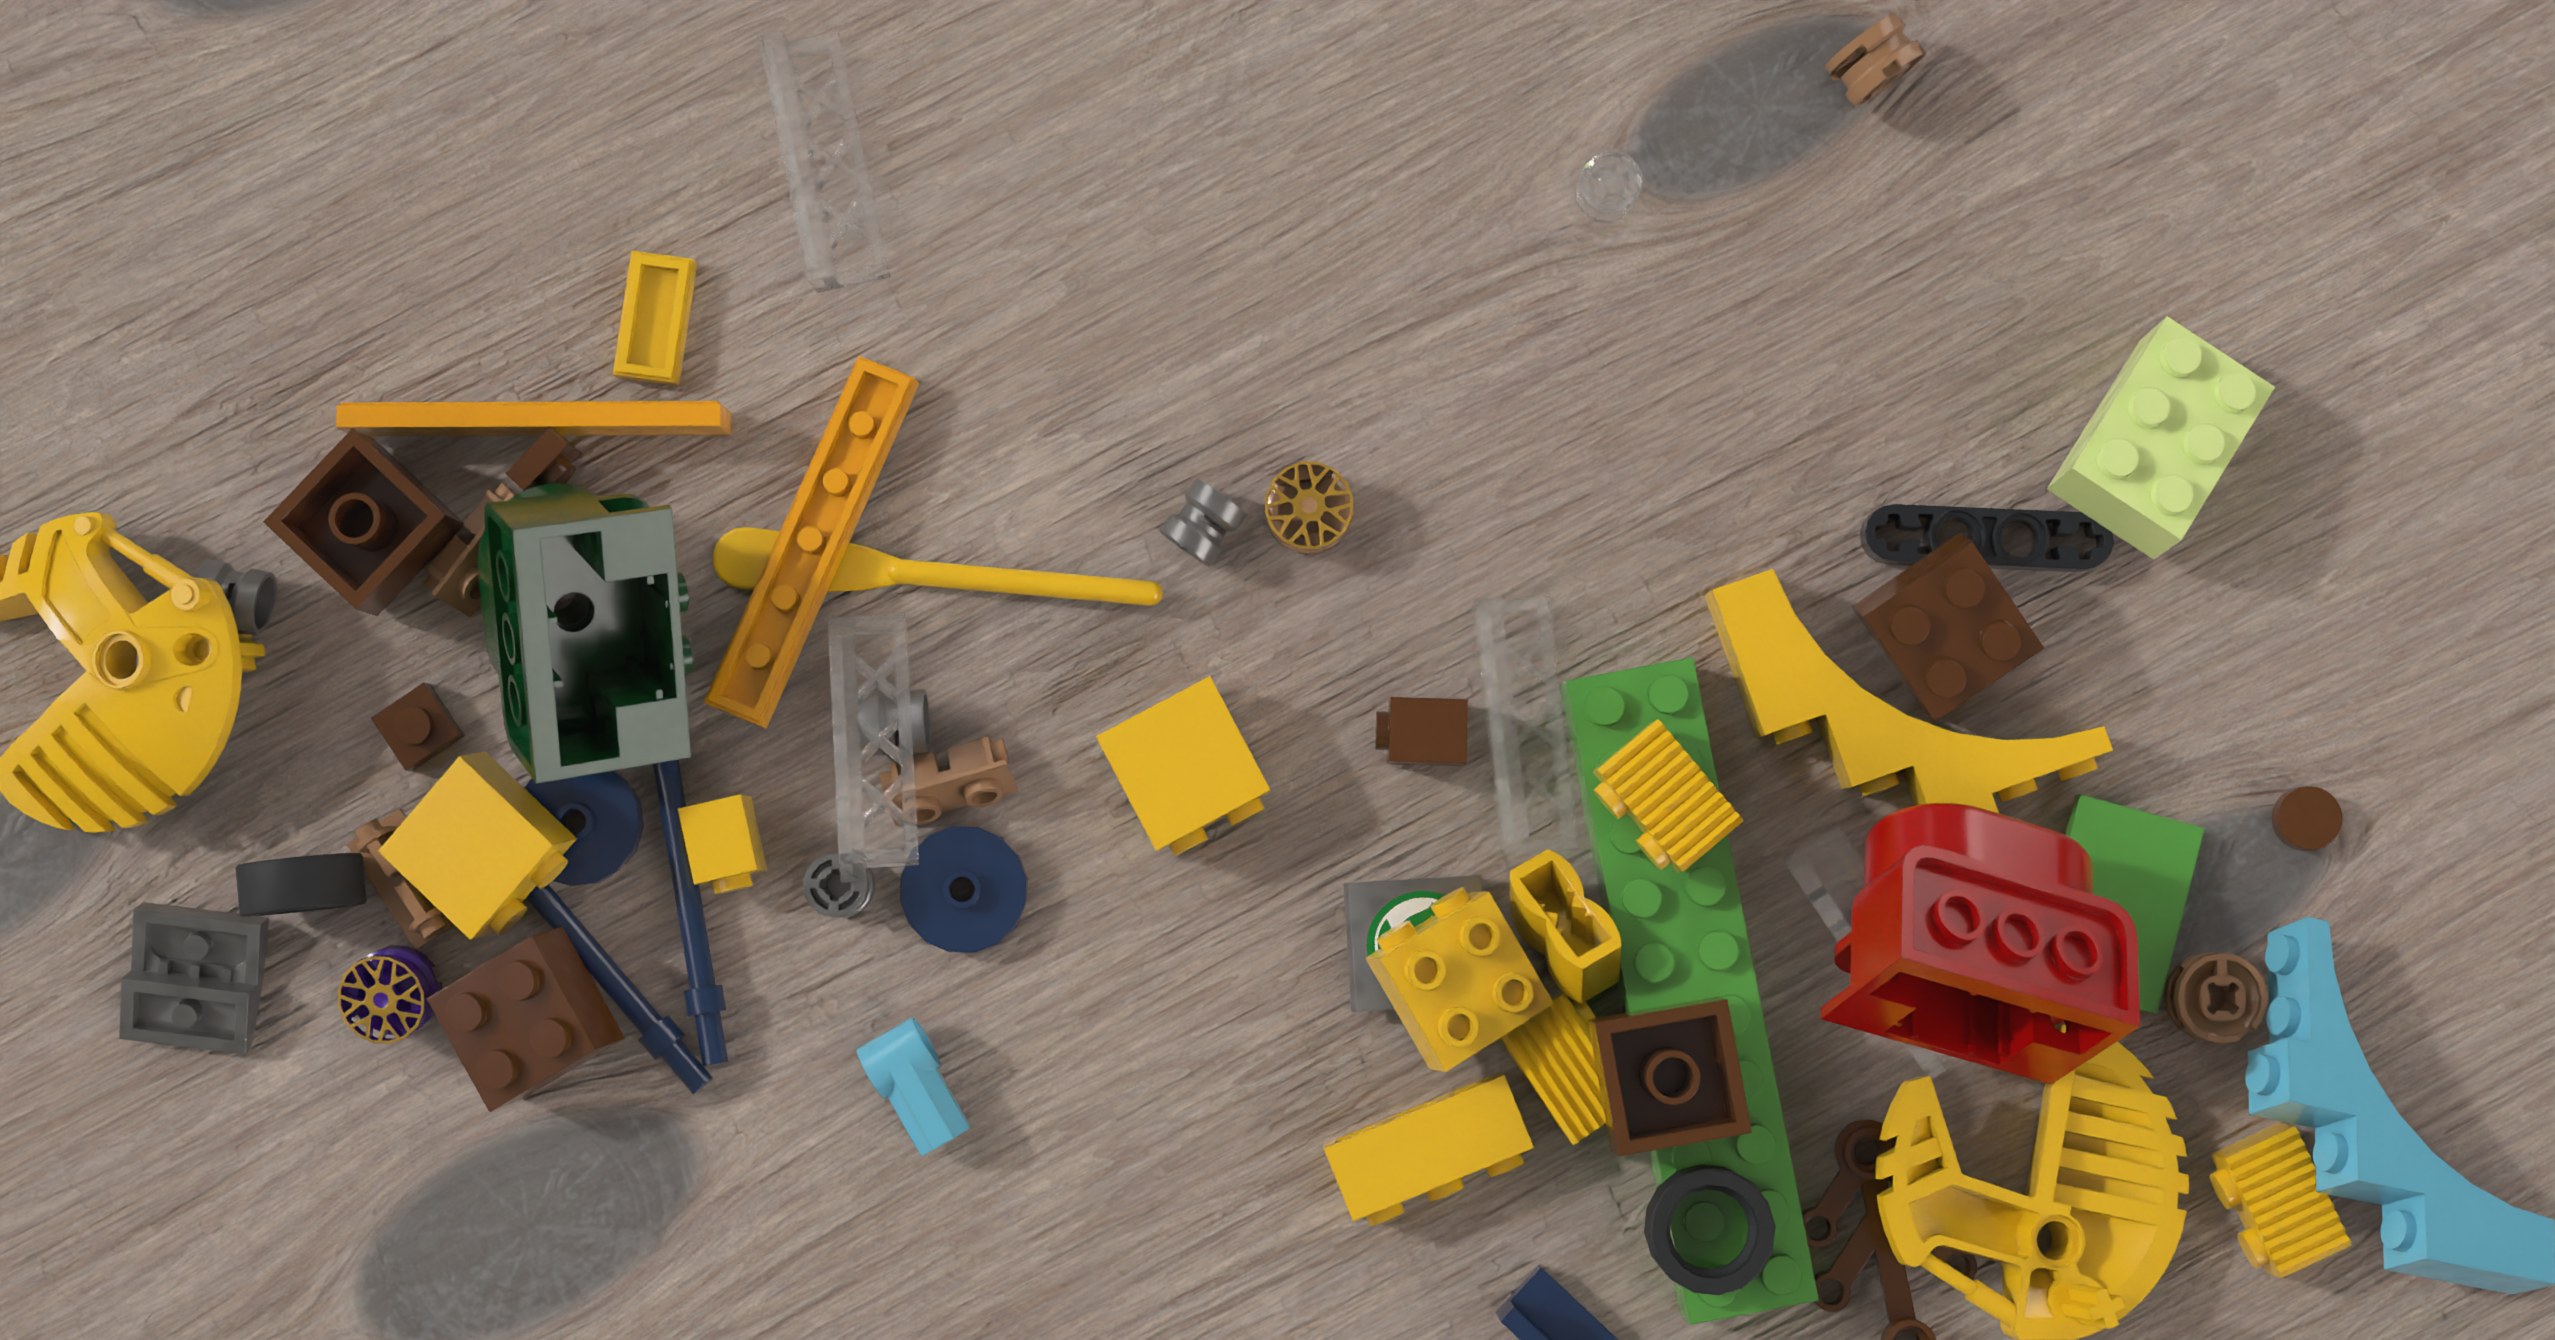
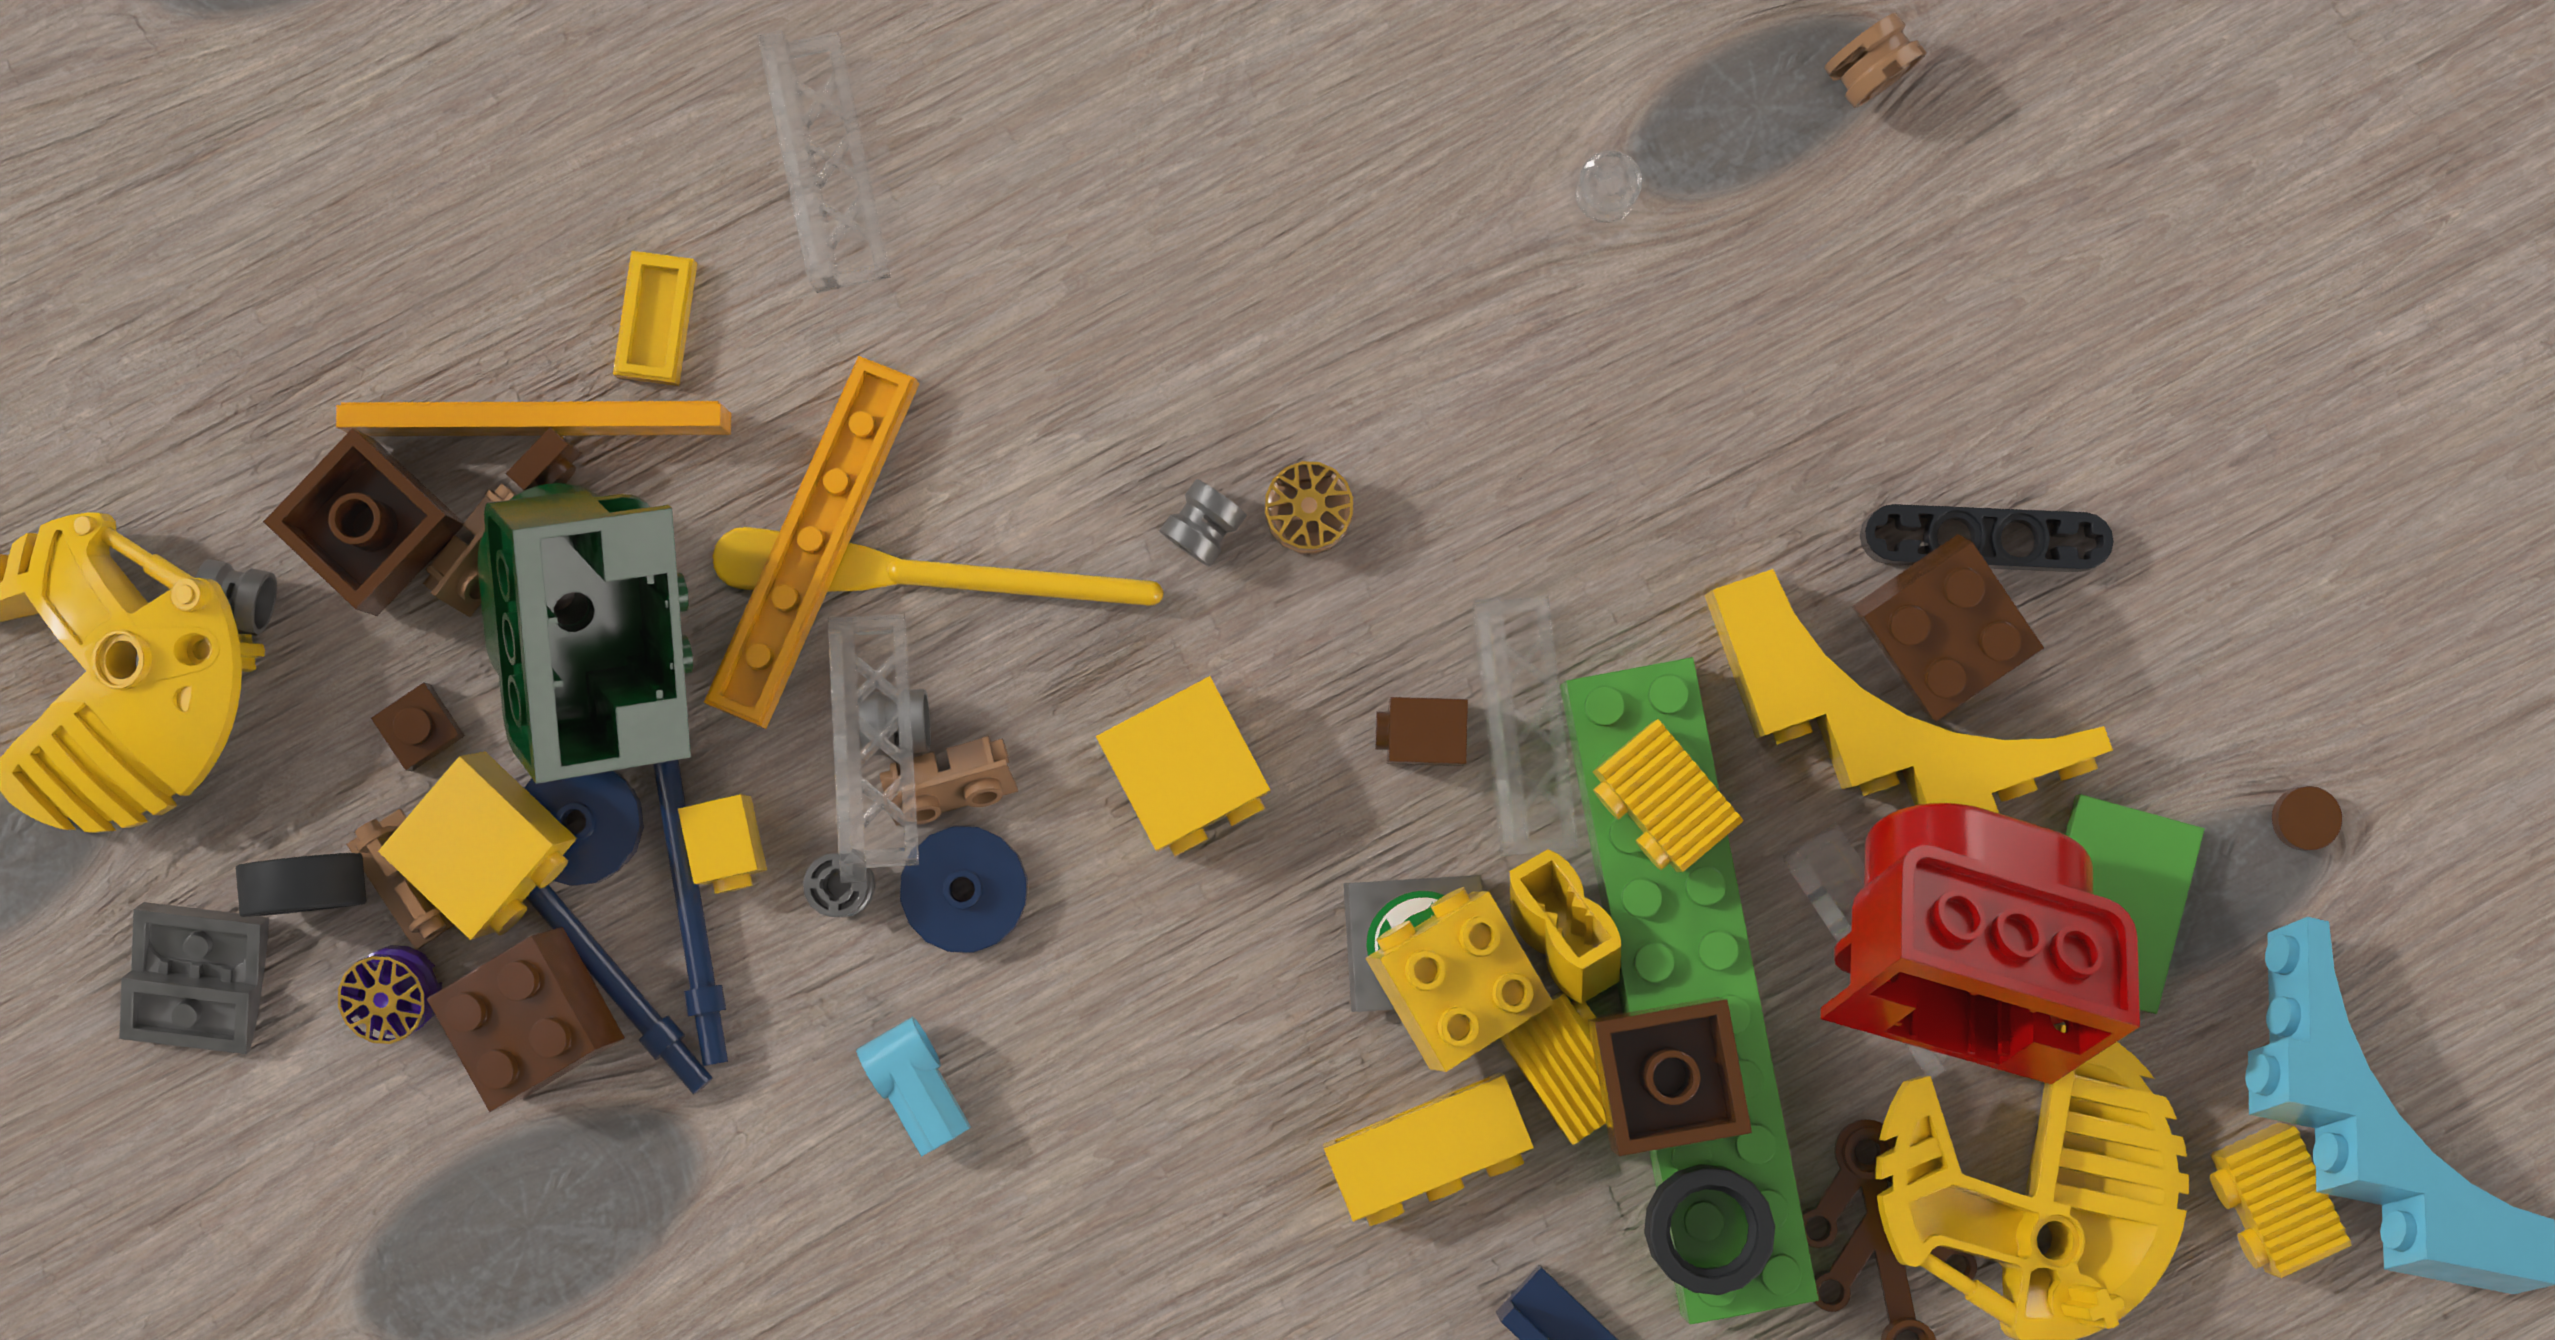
yellowish green brick [2047,316,2275,560] -> none
medium nougat wheel [2164,952,2268,1044] -> none

